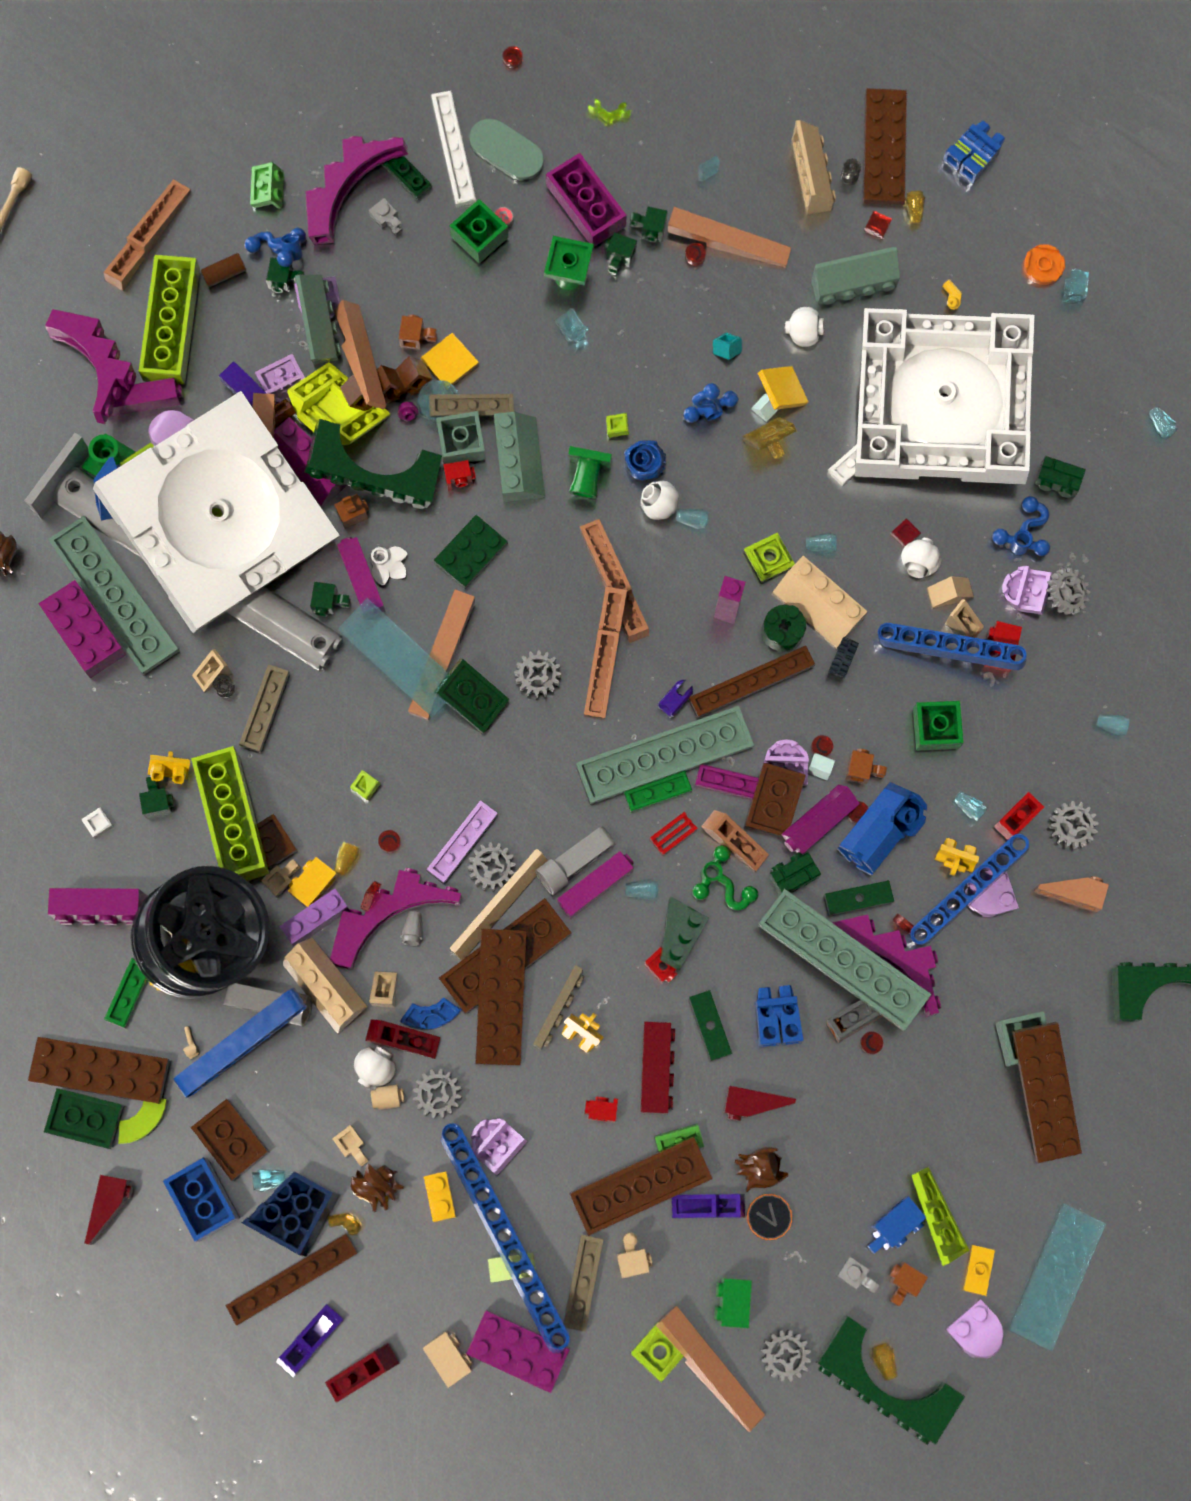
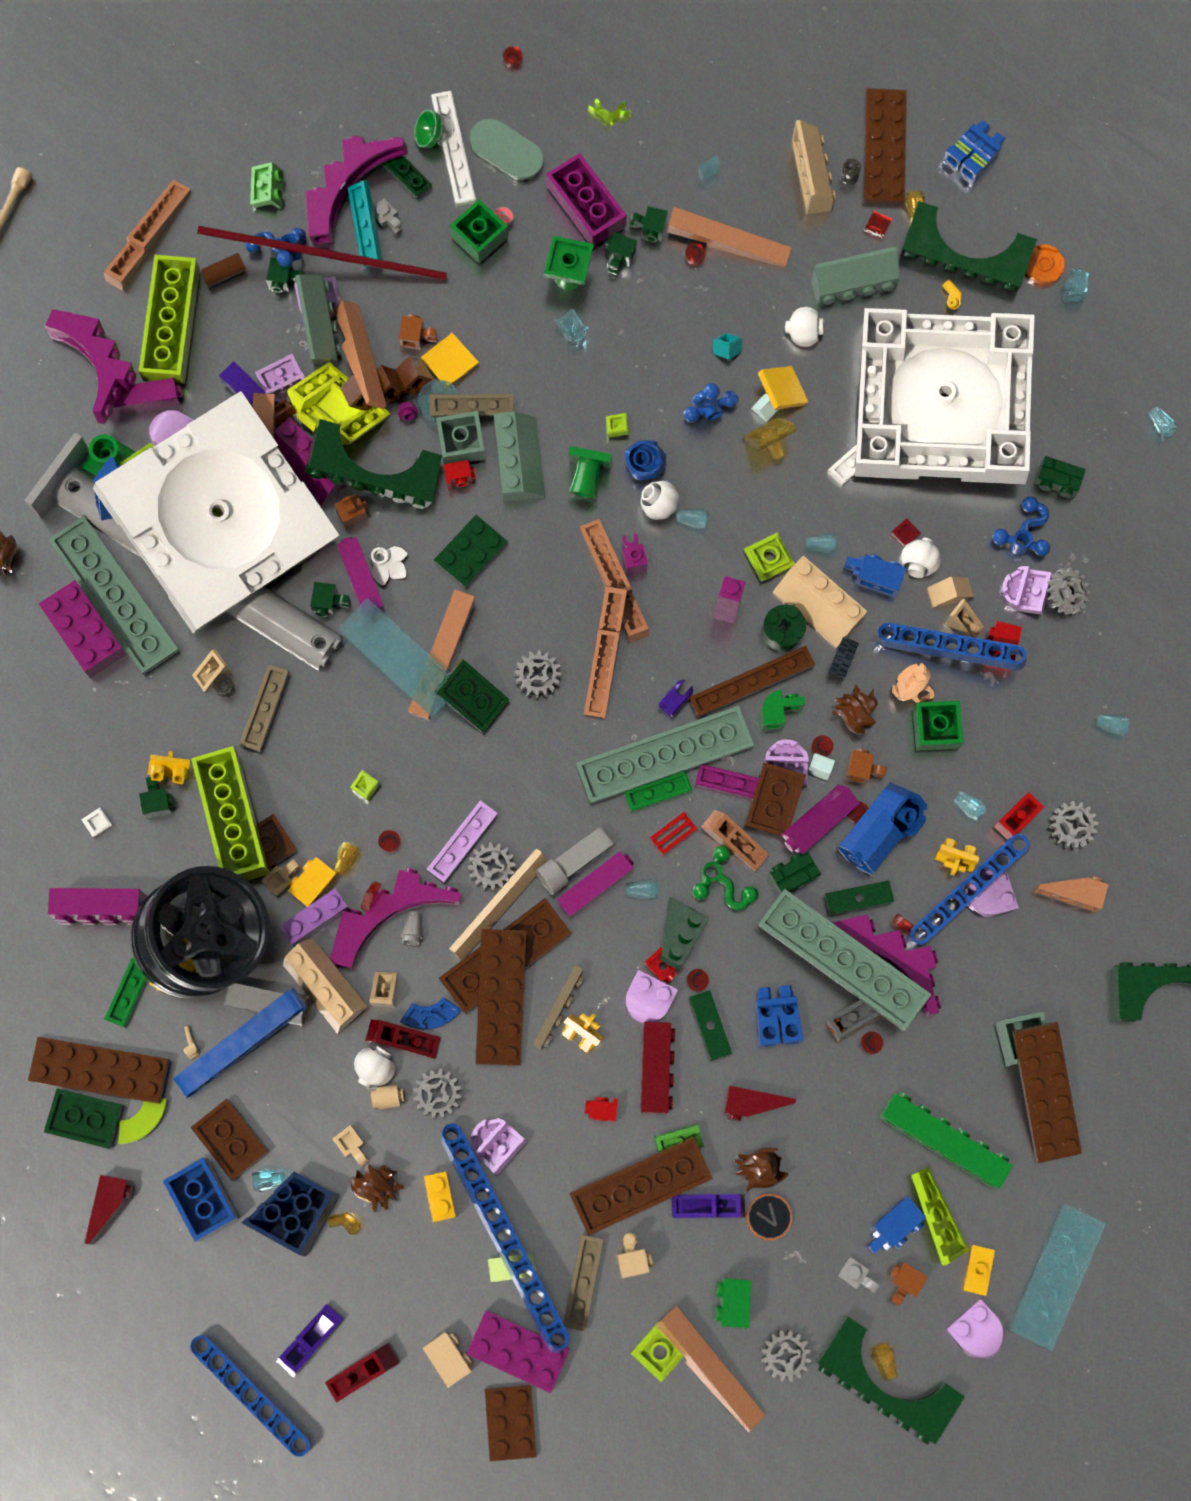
reddish brown plate [225,1234,358,1326] -> none
none -> blue beam [190,1334,312,1457]
none -> dark red piece [197,225,447,281]
none -> teal plate [348,180,382,267]
none -> green piece [415,110,445,148]
none -> reddish brown plate [485,1385,536,1462]
none -> magenta brick [622,533,648,576]
none -> lavender slope [626,970,678,1023]
none -> clear red tile [687,969,709,992]
none -> green brick [761,690,805,730]
none -> reddish brown hair [832,685,878,734]
none -> blue hinge [844,554,906,597]
none -> green brick [879,1092,1013,1190]
none -> light nougat tile [892,663,935,703]
none -> dark green arch [902,201,1037,291]

